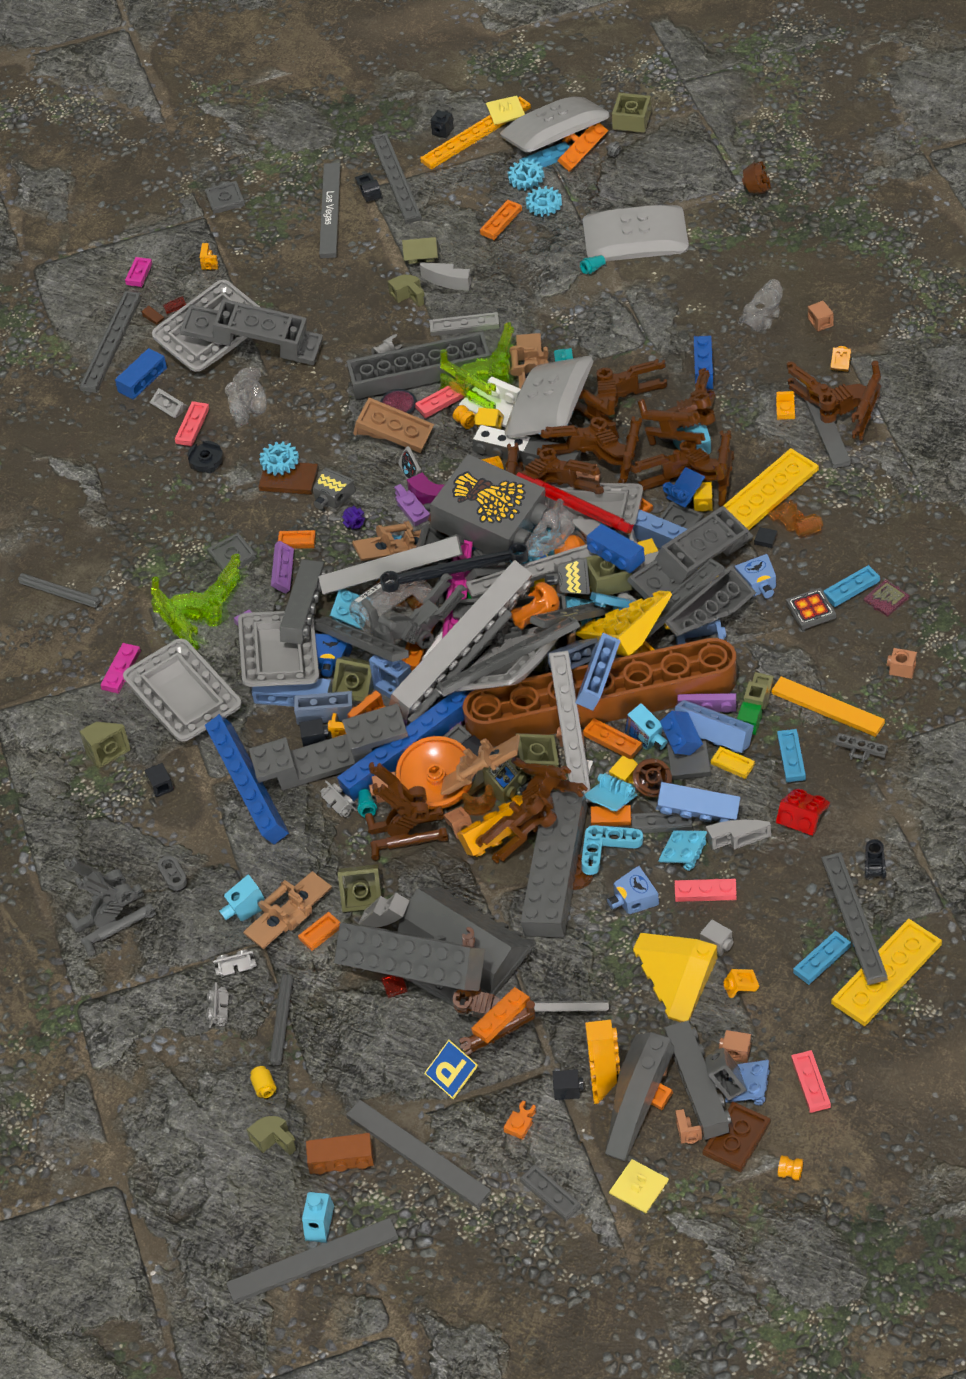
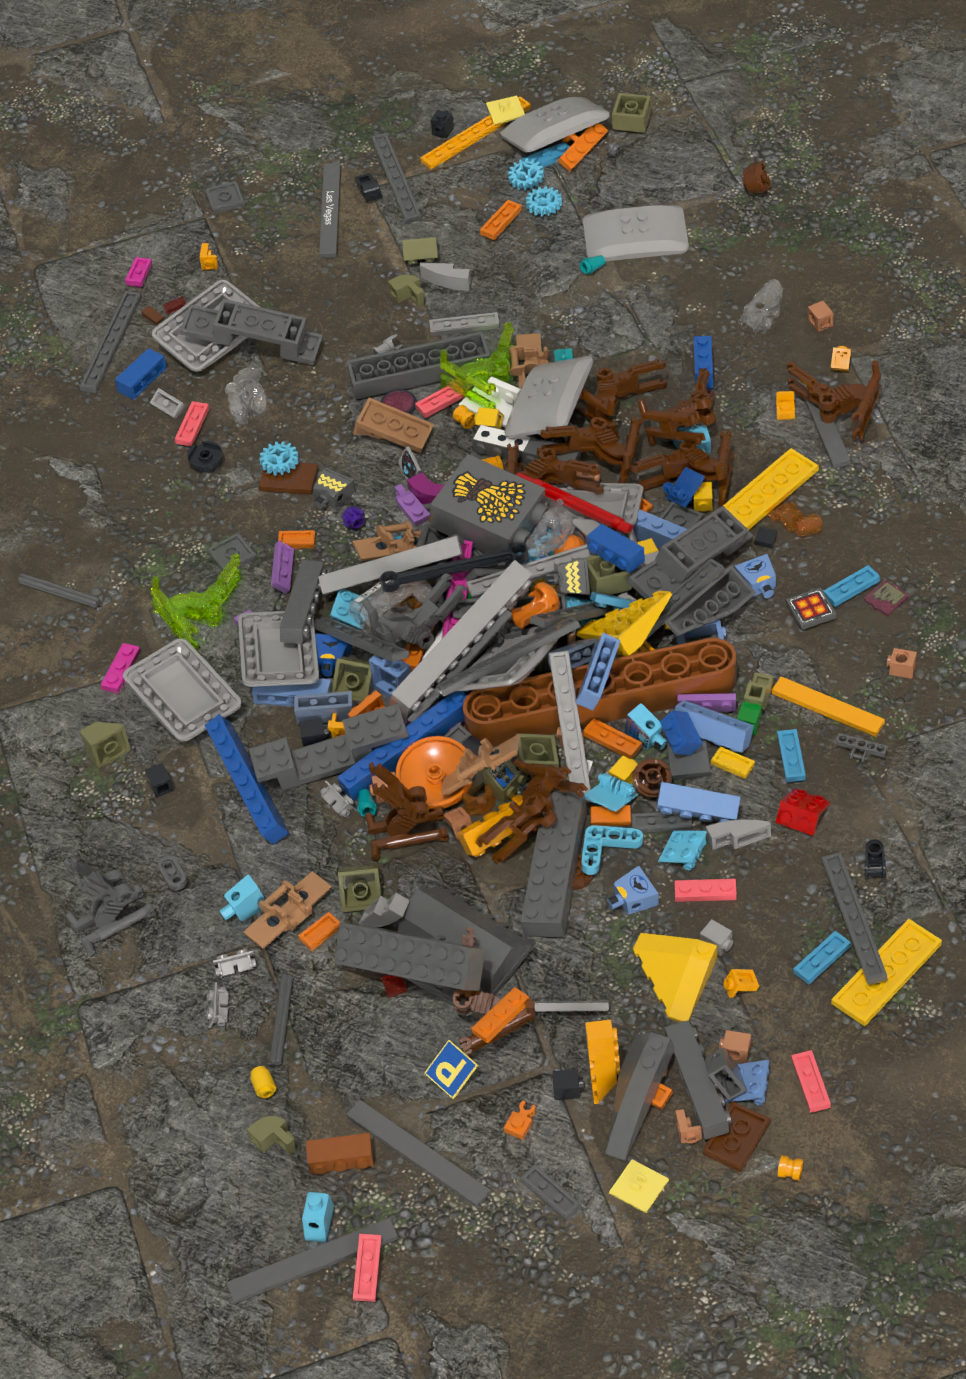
none -> coral plate [353,1234,382,1302]

